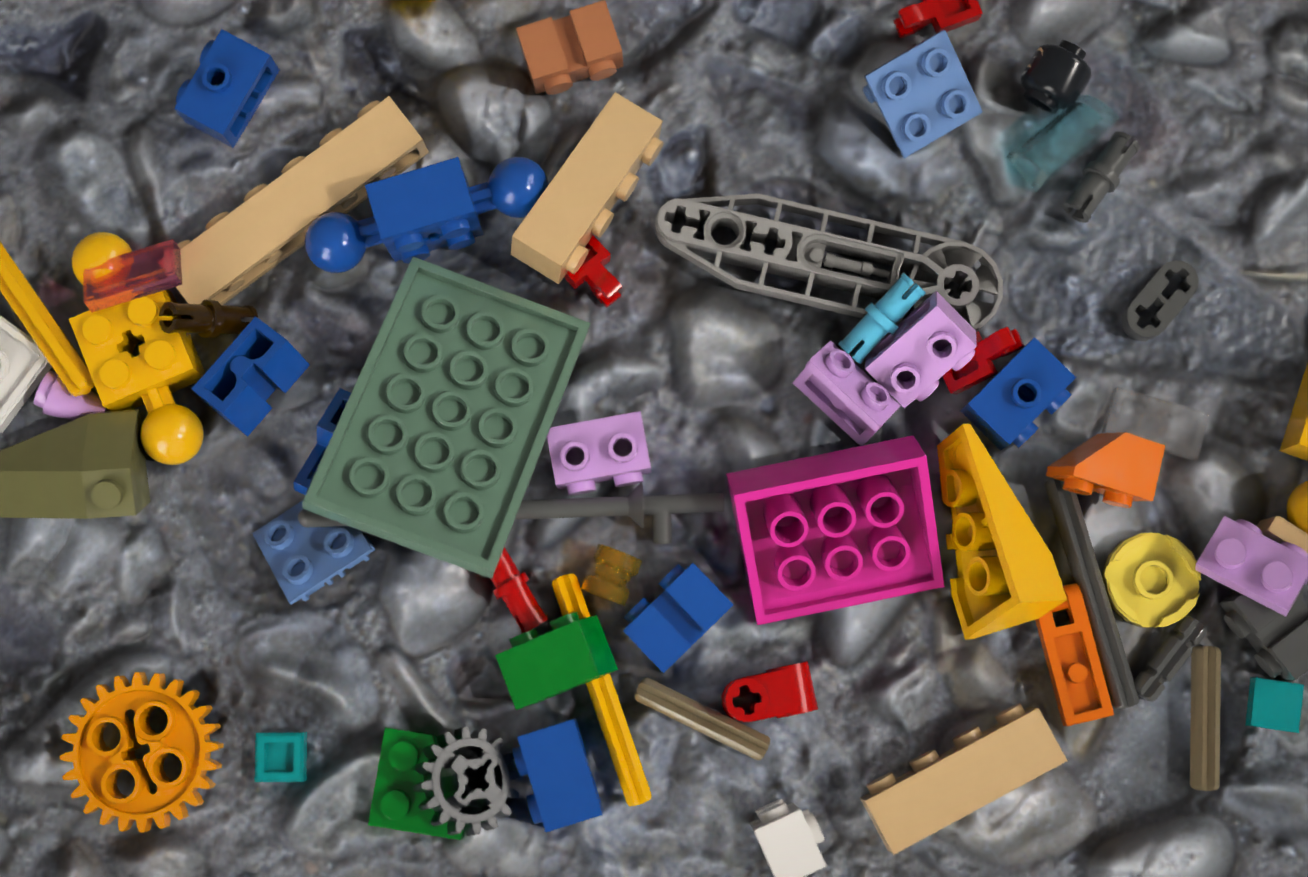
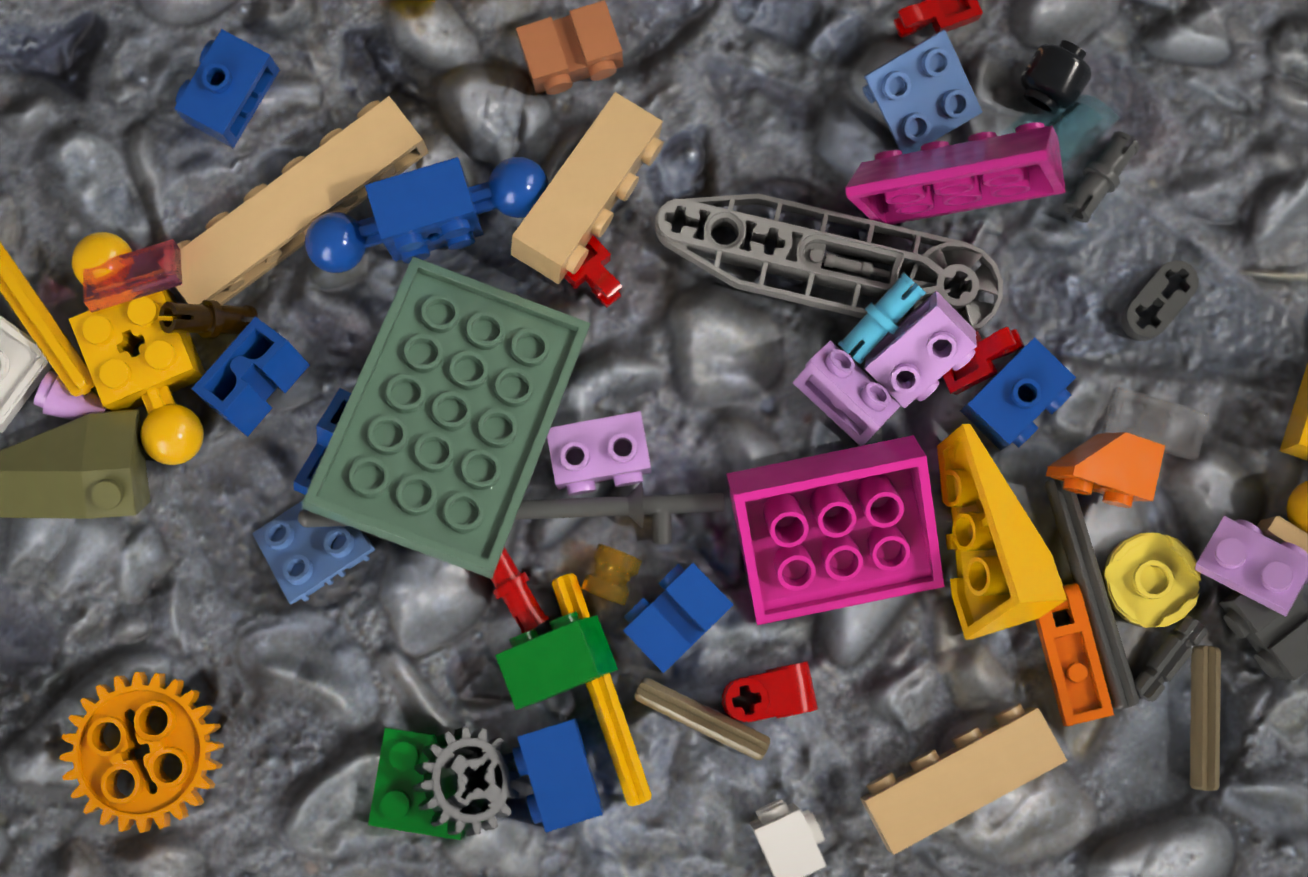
teal tile [254,732,307,782] -> none
teal tile [1245,677,1304,733] -> none
none -> dark pink slope [845,122,1066,225]

